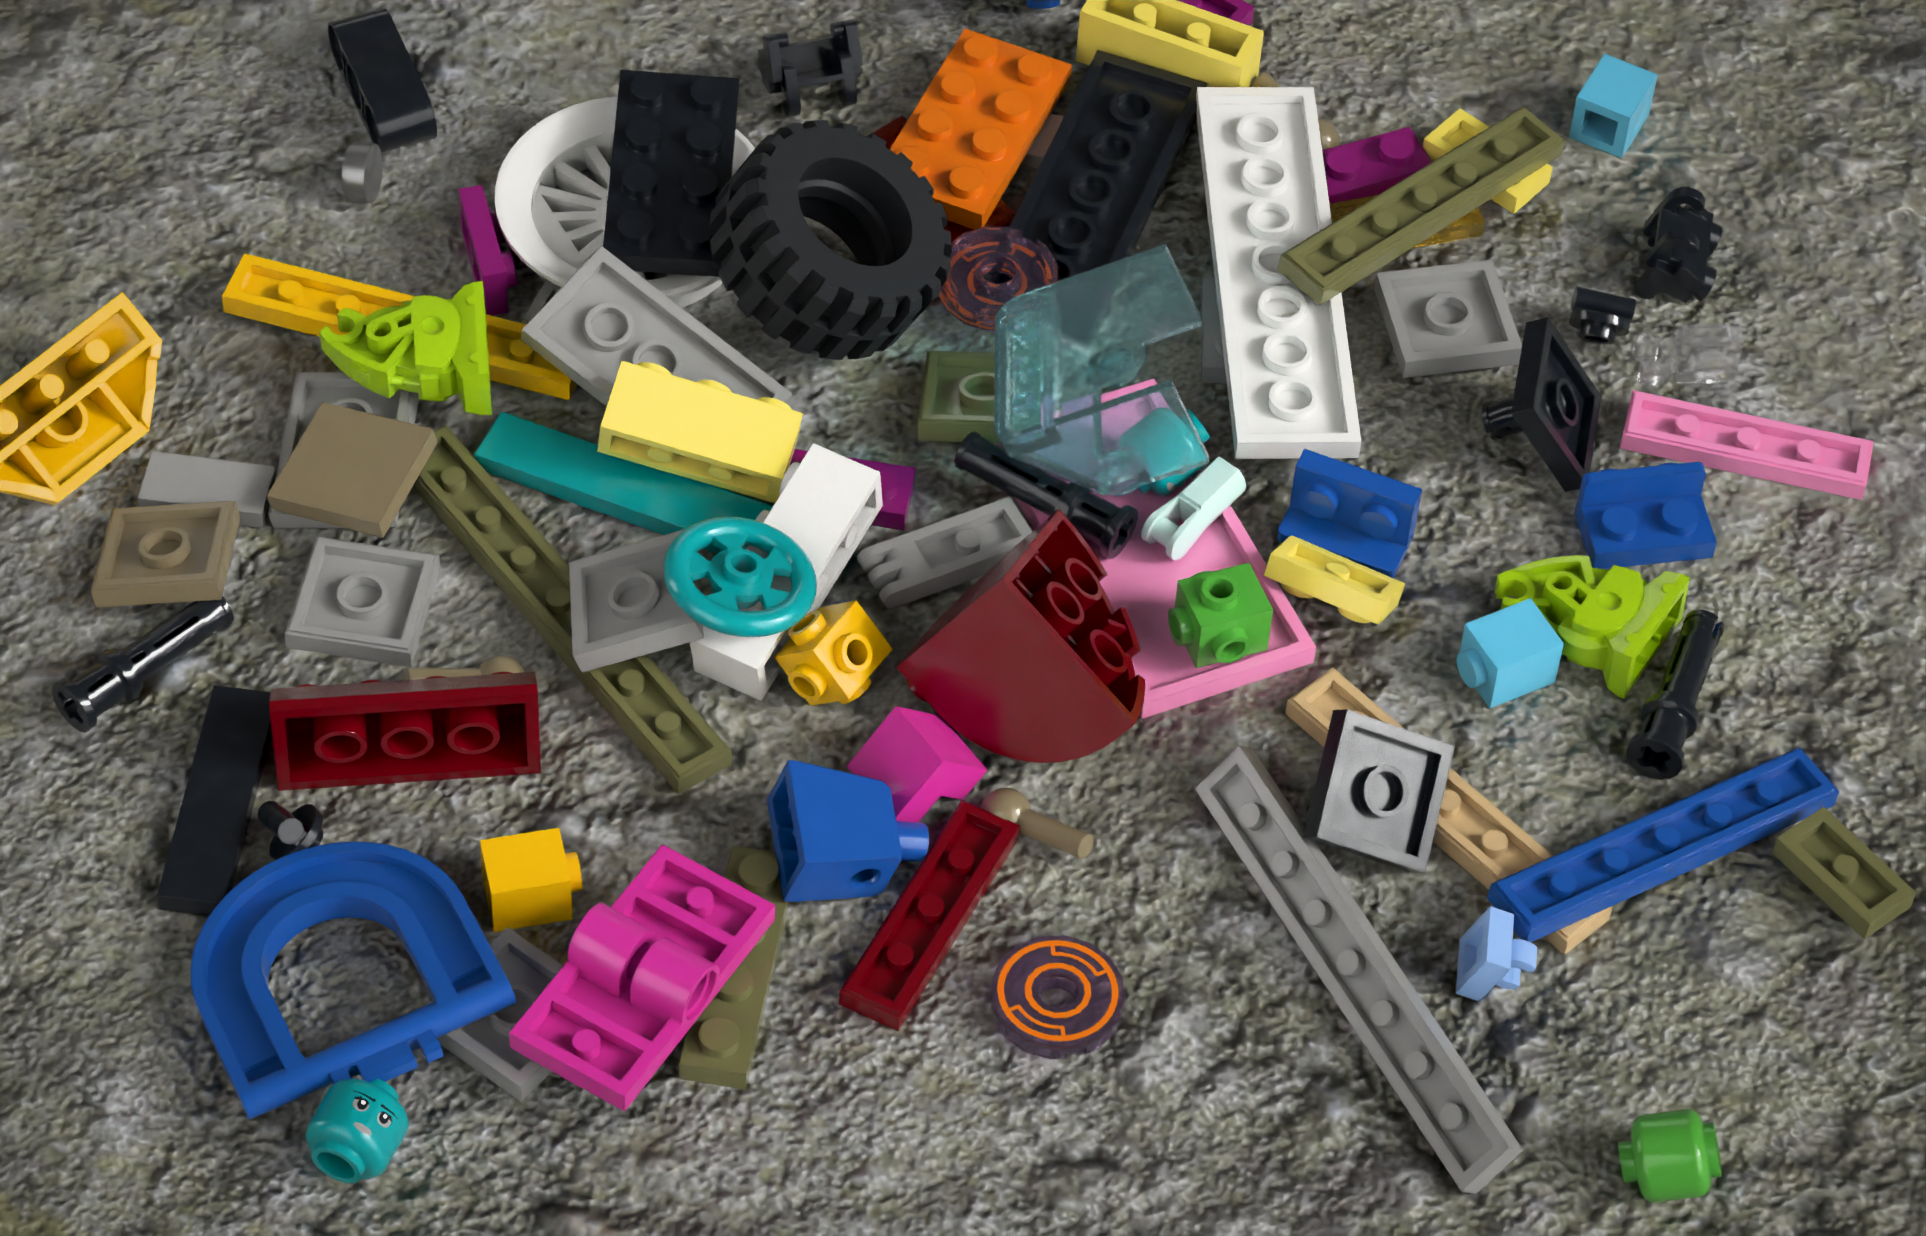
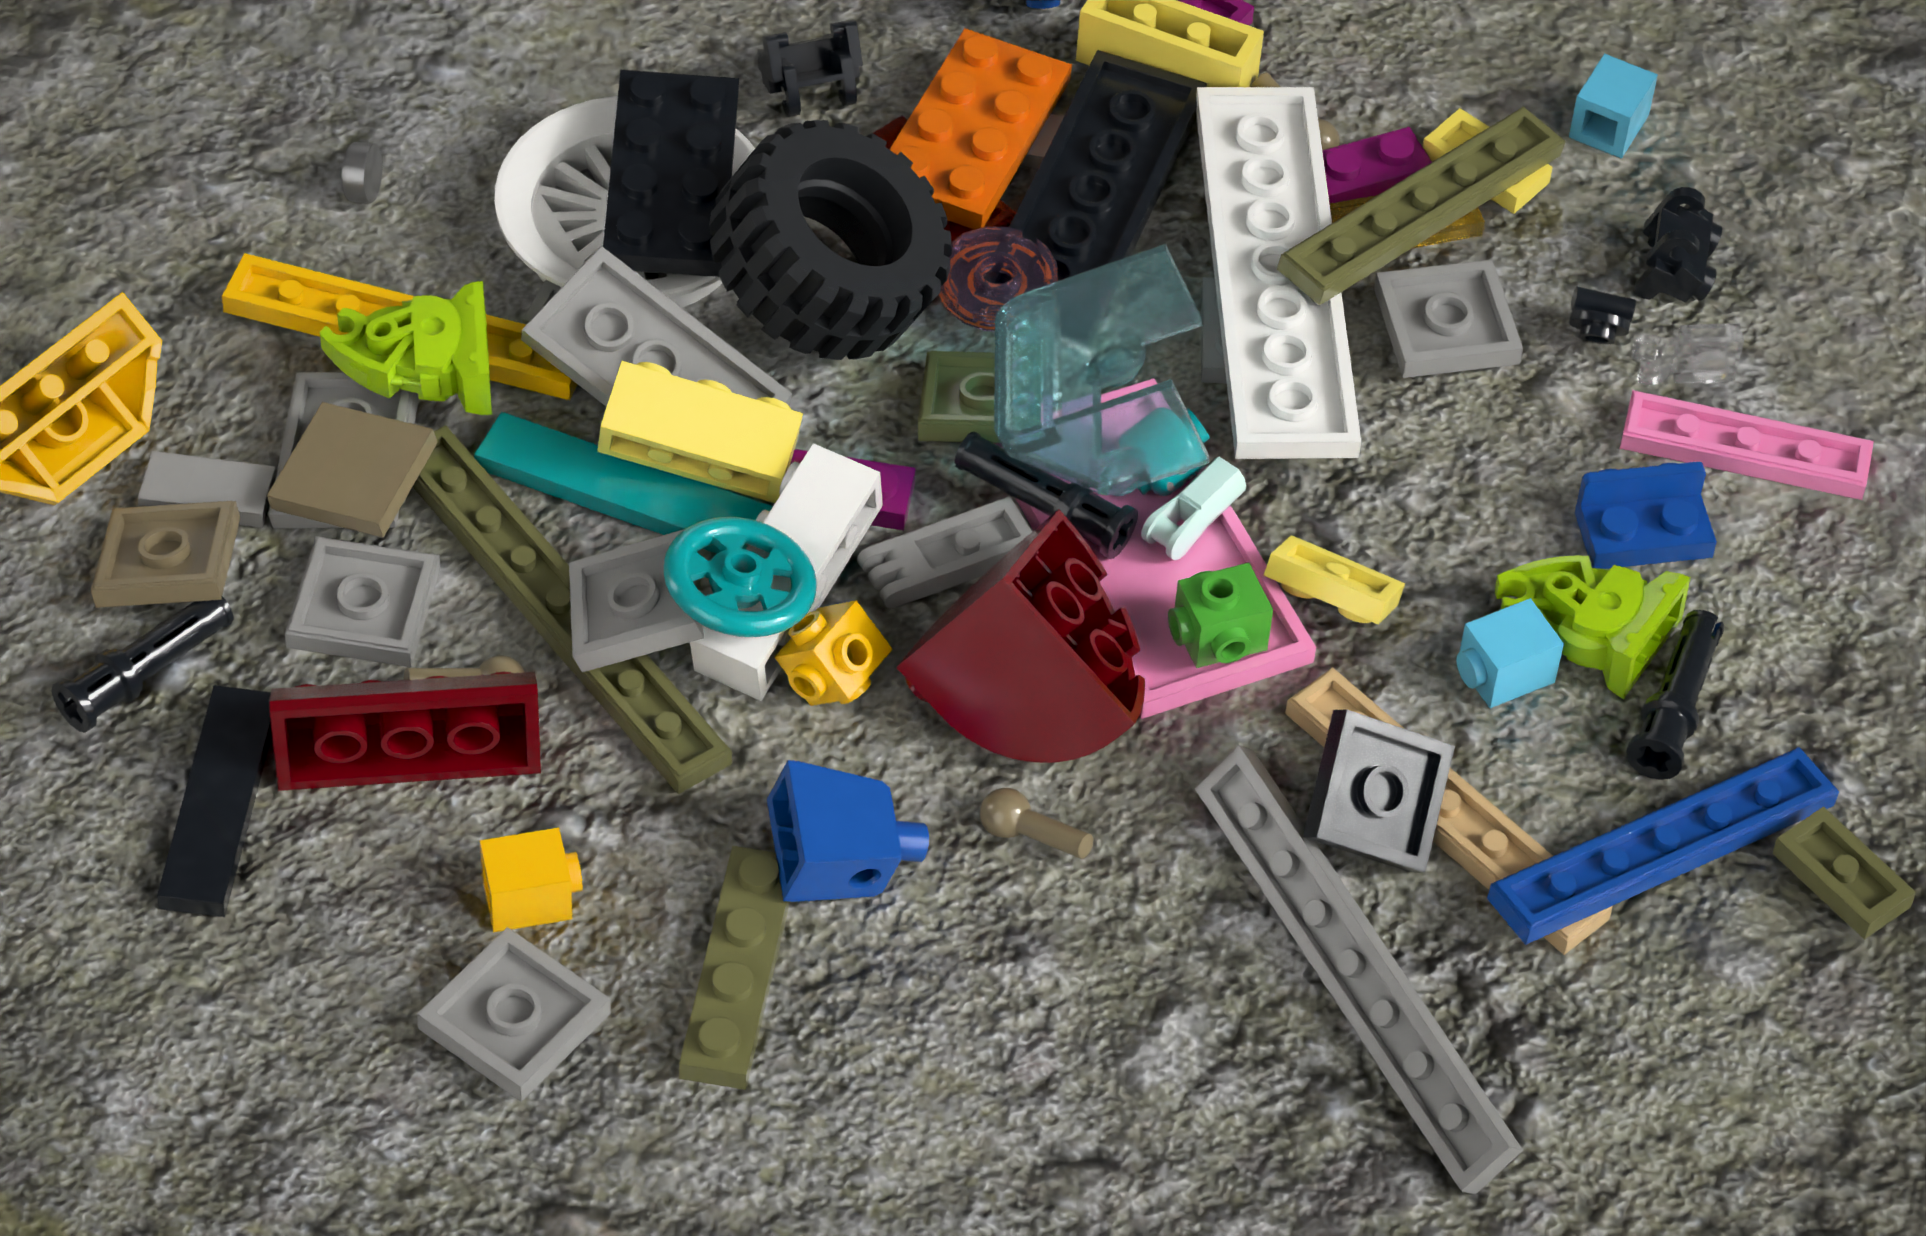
blue piece [191,842,517,1120] -> none
black plate [258,801,323,860] -> none
teal head [305,1079,409,1183] -> none
black beam [328,8,437,153] -> none
magenta plate [458,185,517,316] -> none
dark pink plate [509,844,775,1112] -> none
dark red tile [839,800,1020,1031] -> none
dark pink piece [847,706,988,822] -> none
clear purple tile [990,935,1125,1059] -> none
blue bracket [1277,448,1422,578] -> none
light blue tile [1456,906,1537,1002] -> none
black tile [1482,317,1602,492] -> none
bright green head [1618,1109,1722,1203] -> none

